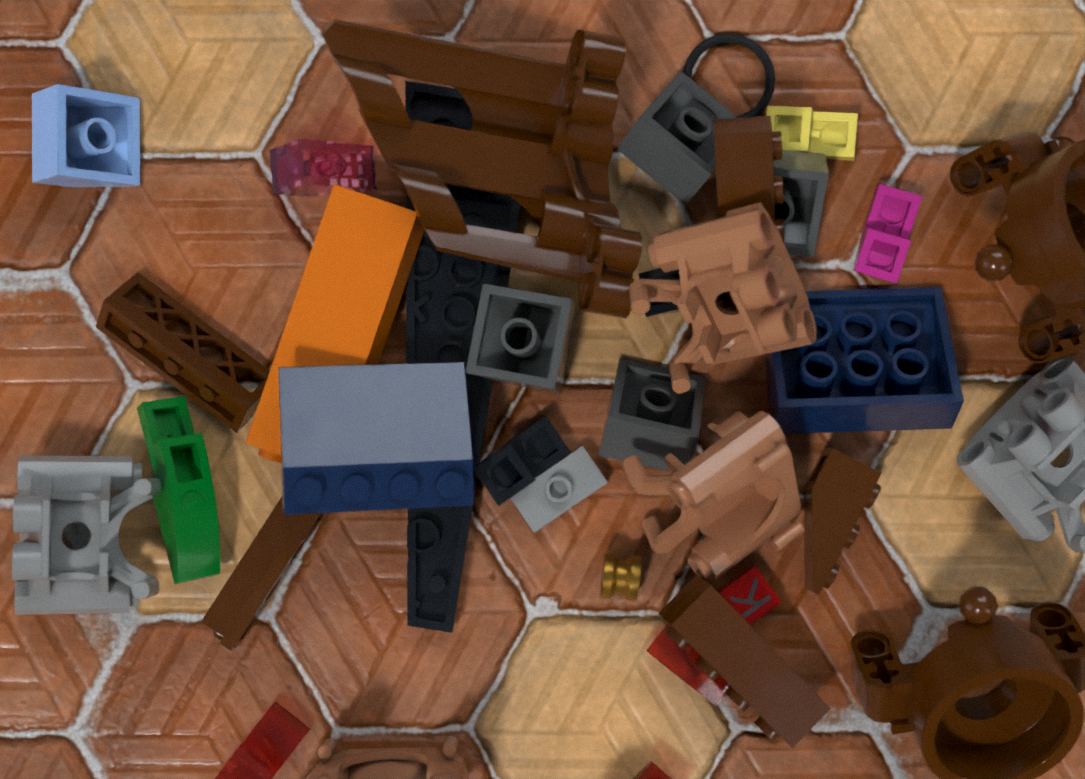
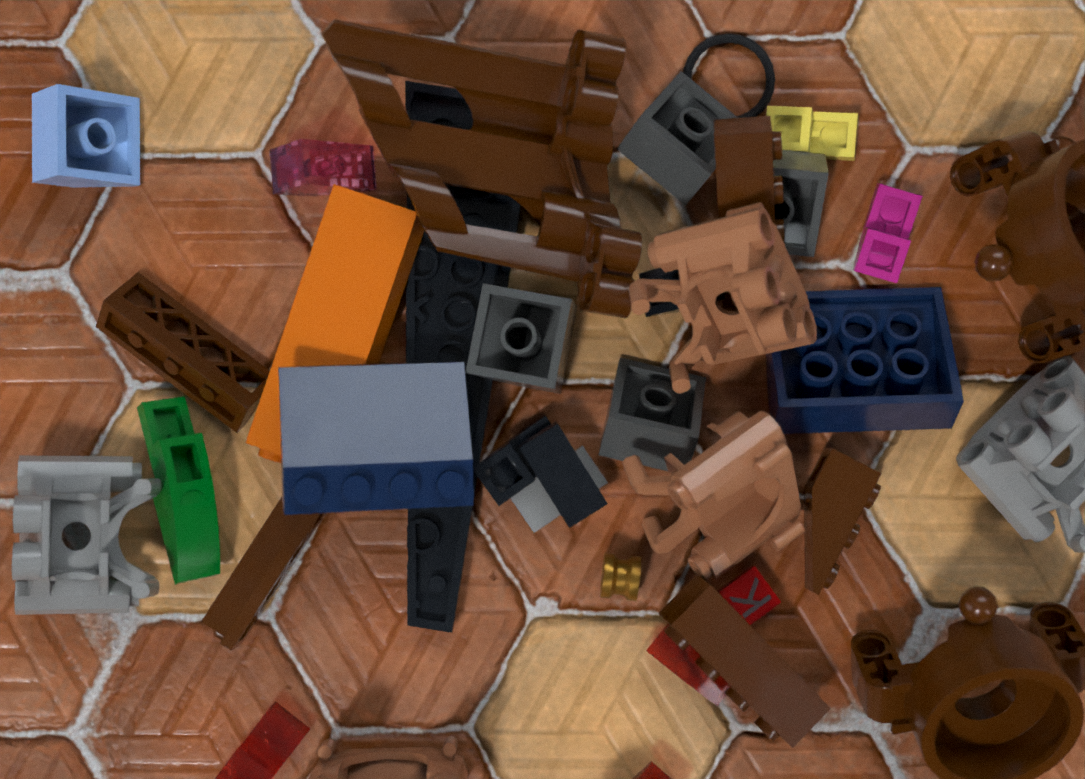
none -> black slope [518,421,608,528]

